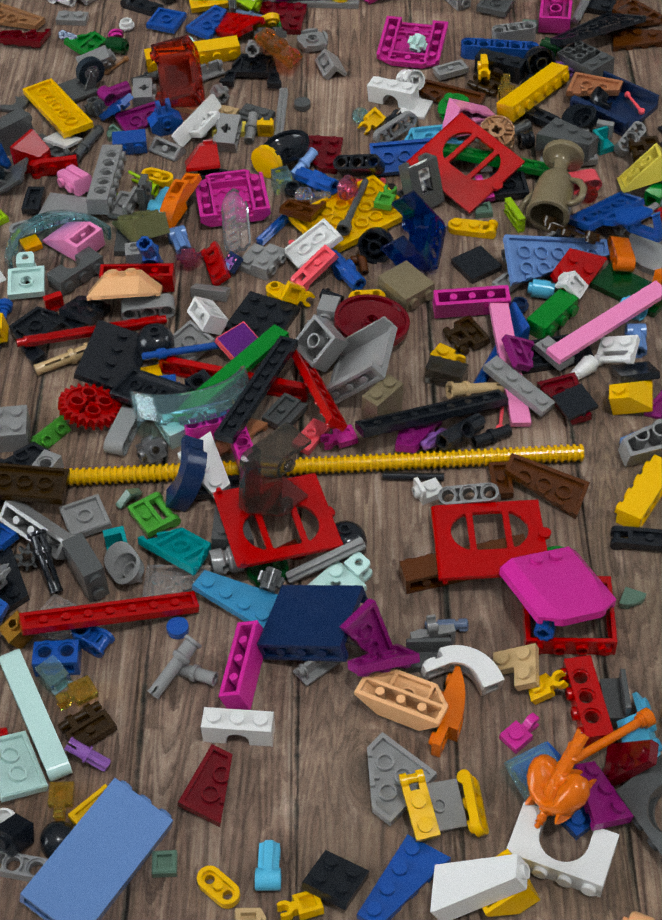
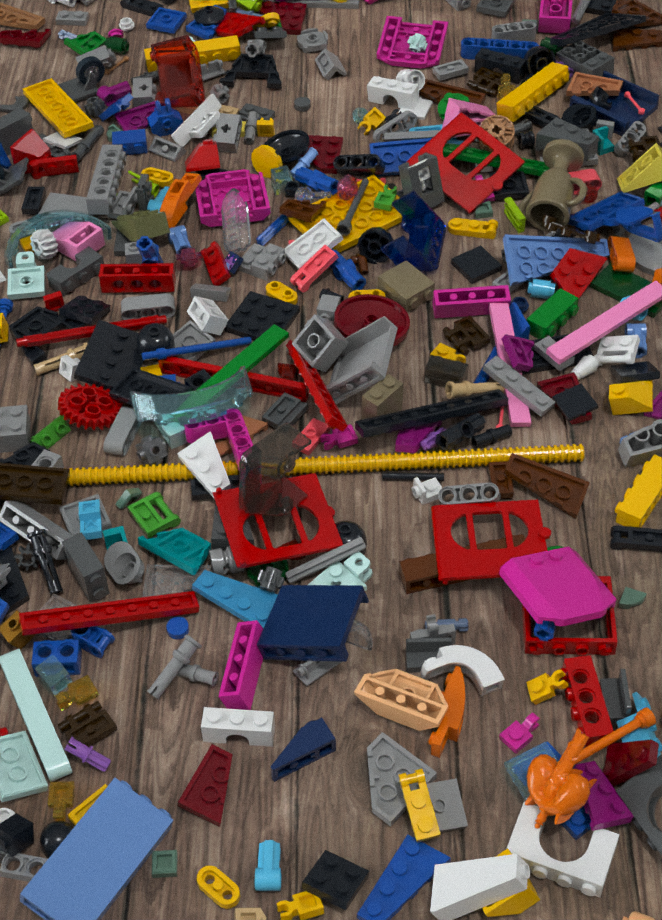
bright pink brick [57,164,92,197] -> none
light nougat wedge [86,268,163,301] -> none
dark blue arch [166,435,207,512] -> none
dark purple tile [214,321,258,360] -> none
black plate [214,336,298,444] -> none
clear orange plate [253,27,303,70] -> none
light grey axle [274,87,288,135] -> none
yellow plate [280,280,315,307] -> none
magenta wing [339,598,393,655] -> none
magenta wing [348,643,420,677] -> none
yellow plate [457,769,489,837] -> none
yellow plate [477,54,490,80] -> none
tan plate [493,643,539,691] -> none
white bracket [555,271,589,300] -> none
none -> white gear [30,229,58,260]
none -> white tile [59,355,80,382]
none -> medium azure slope [79,499,103,540]
none -> black dish [194,6,225,25]
none -> dark blue slope [270,717,336,782]
none -> clear red tile [278,363,297,381]
none -> light grey tile [383,130,441,142]

